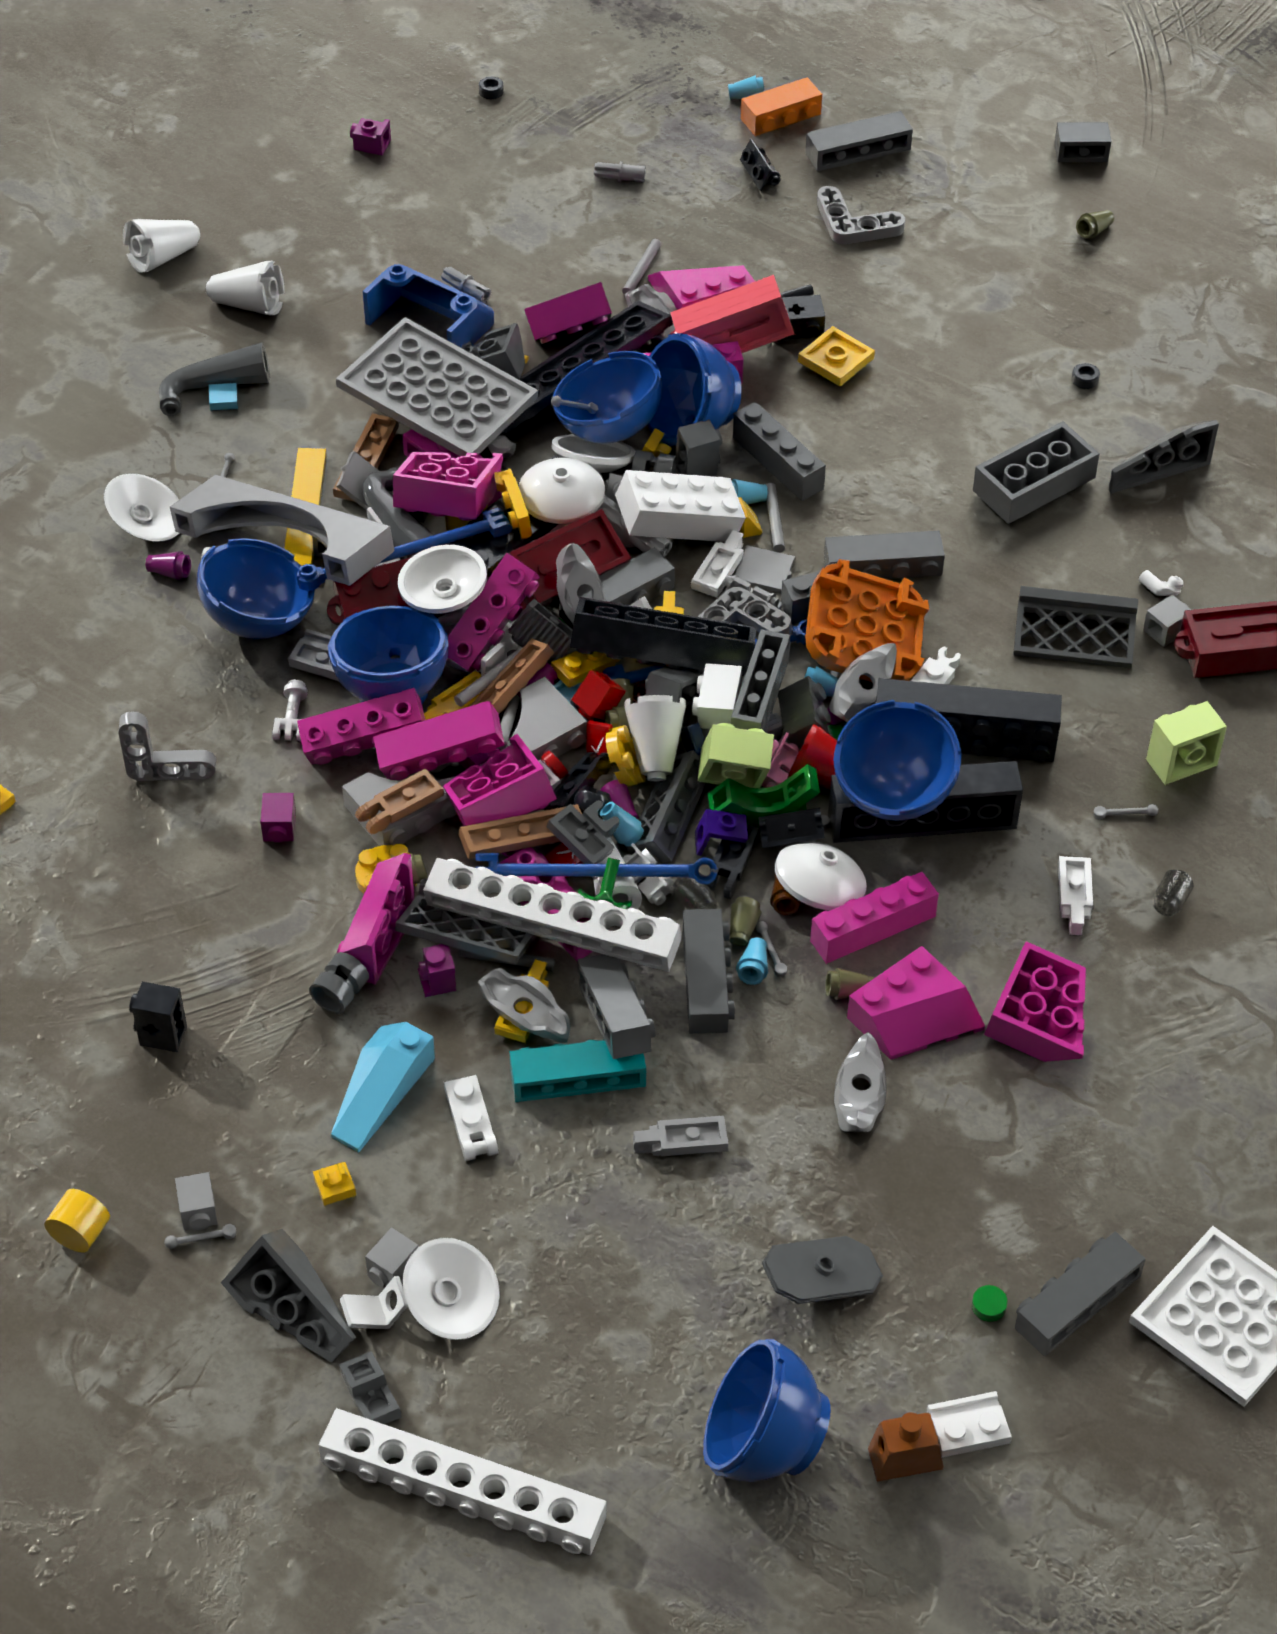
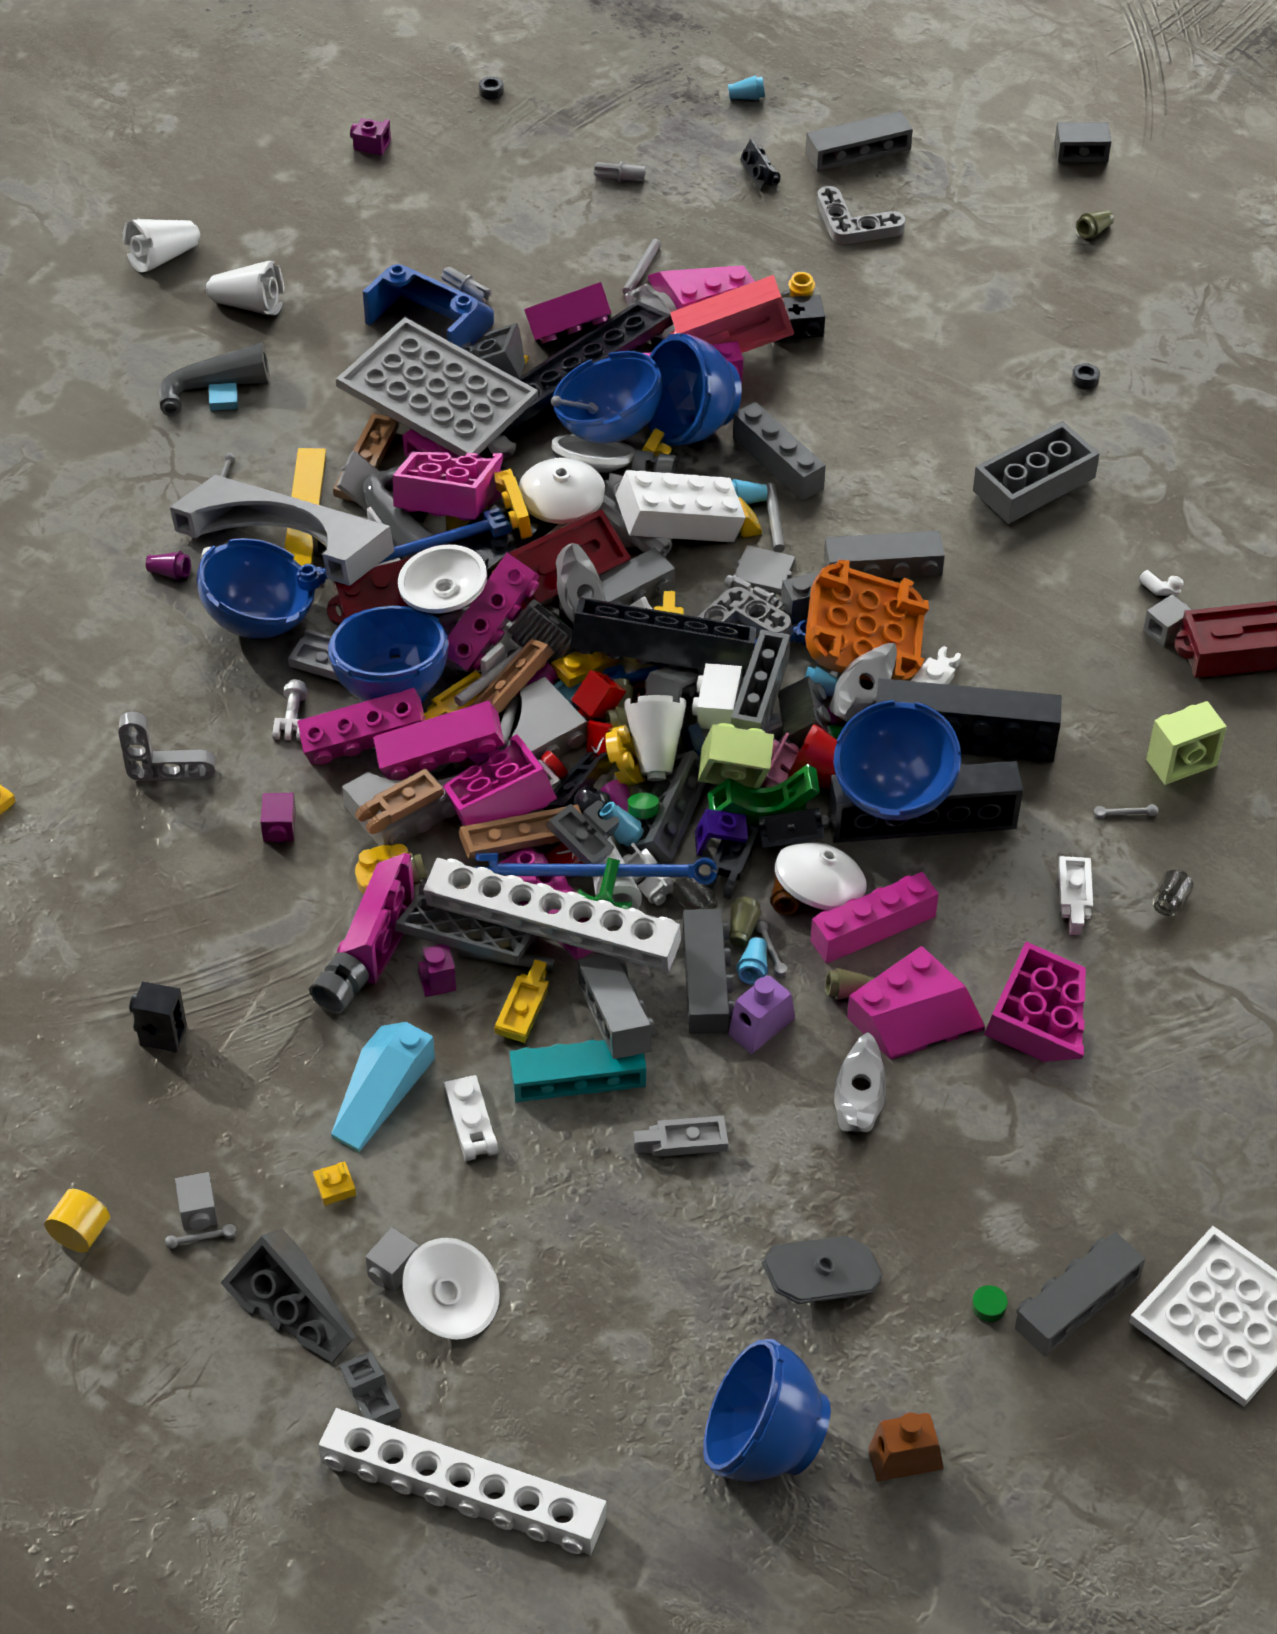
white hat [104,474,179,542] -> none
white bracket [340,1276,408,1329] -> none
light grey piece [478,968,570,1043] -> none
dark grey brick [675,419,722,477] -> none
white hinge [691,530,744,598] -> none
orange brick [740,77,822,136] -> none
yellow plate [798,326,875,386] -> none
white plate [927,1391,1012,1458] -> none
dark grey fence [1013,586,1138,668] -> none
dark grey wedge [1108,420,1219,493] -> none
none -> green tile [628,793,659,819]
none -> medium lavender torso [728,976,795,1054]
none -> yellow cone [788,272,815,297]

